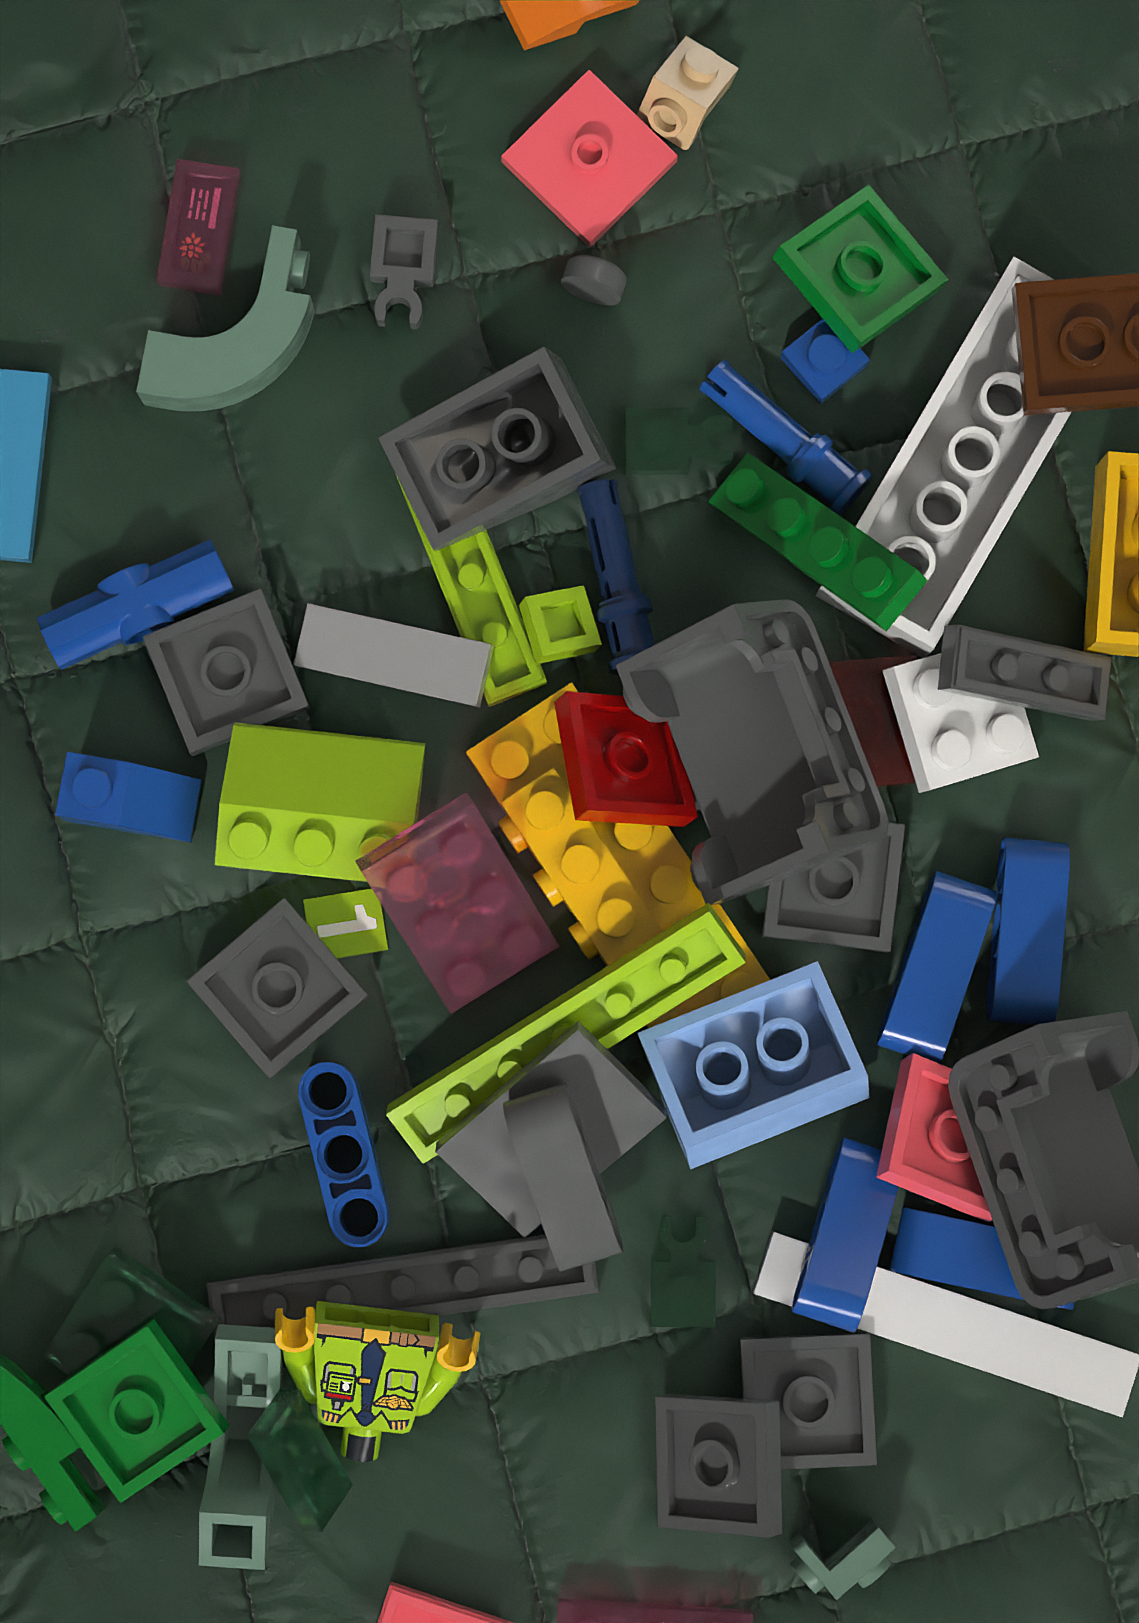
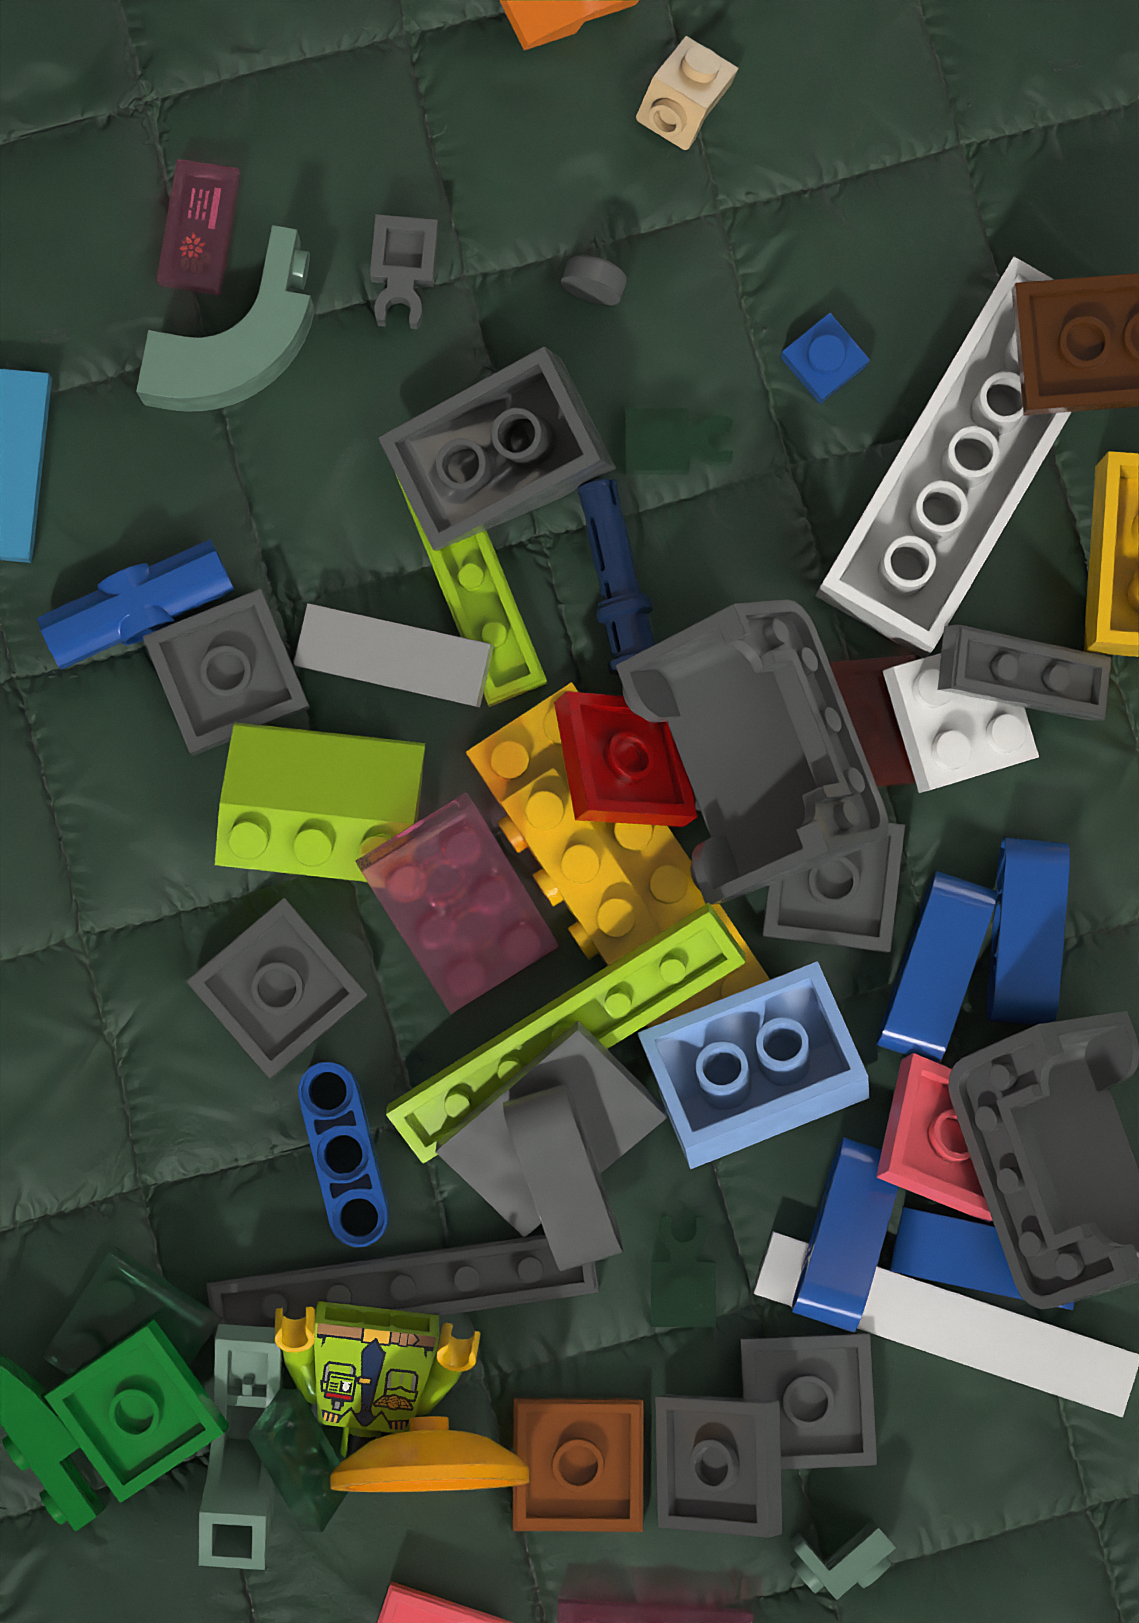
blue slope [55,752,203,843] -> none
lime sticker [303,887,388,958] -> none
coral plate [501,70,678,248] -> none
lime plate [519,585,602,664] -> none
blue pin [699,359,873,516] -> none
green plate [708,452,928,632] -> none
green plate [772,184,949,354] -> none
none -> light orange dish [330,1416,529,1492]
none -> dark orange tile [513,1397,643,1532]

